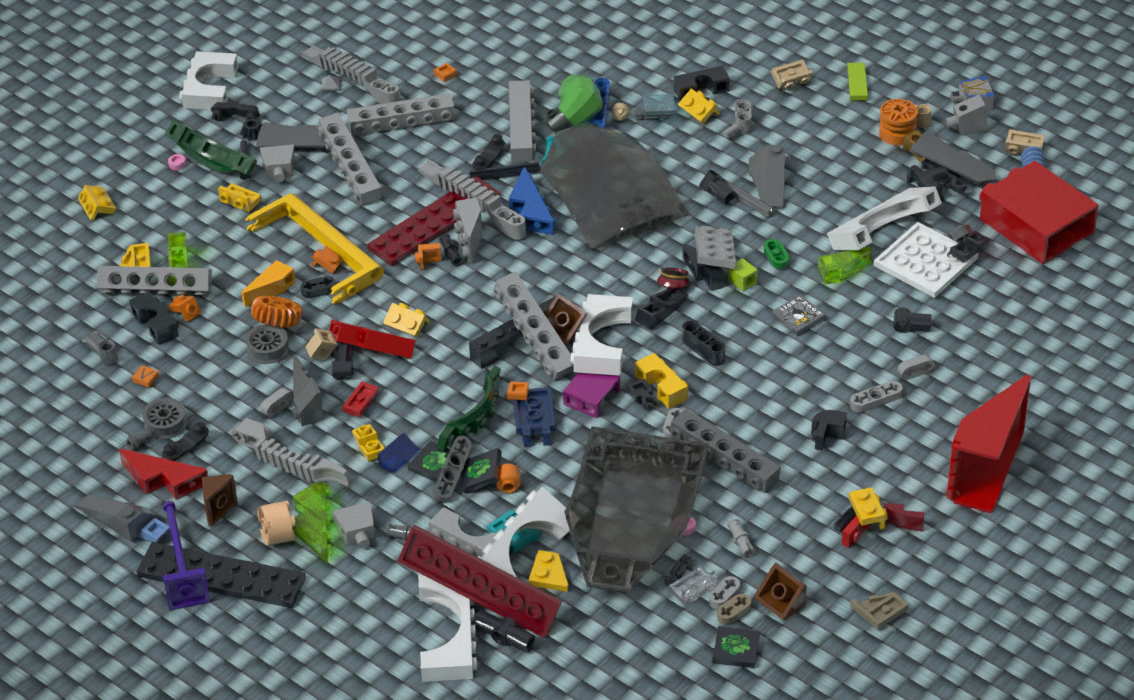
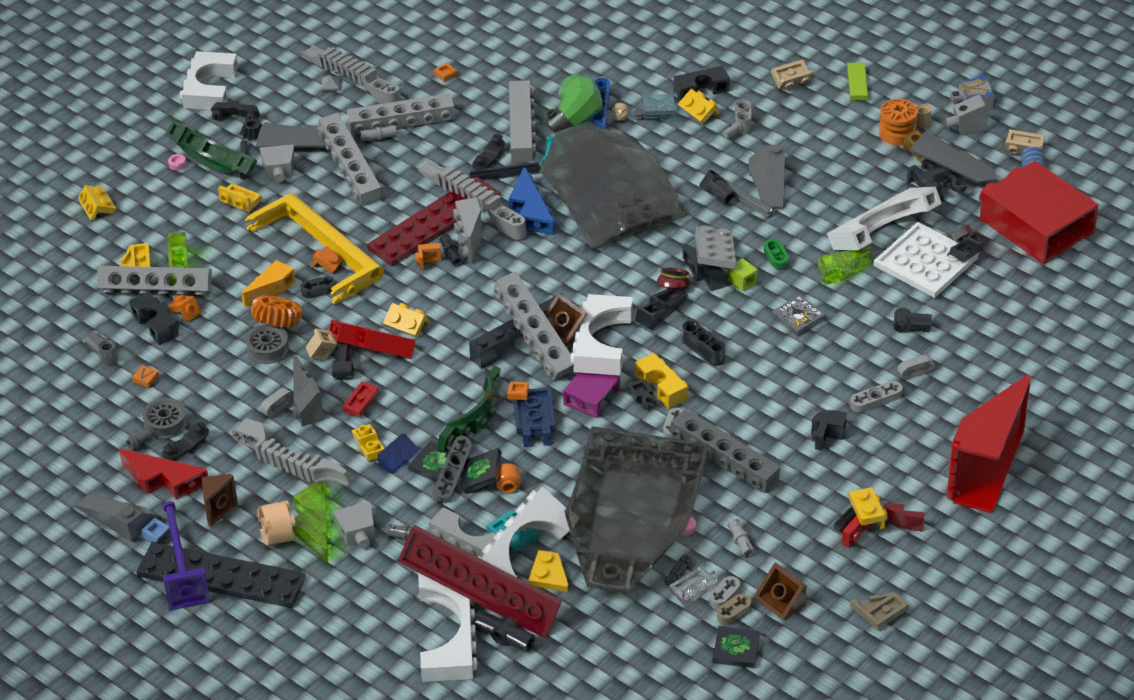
none -> light grey pin [360,125,397,142]

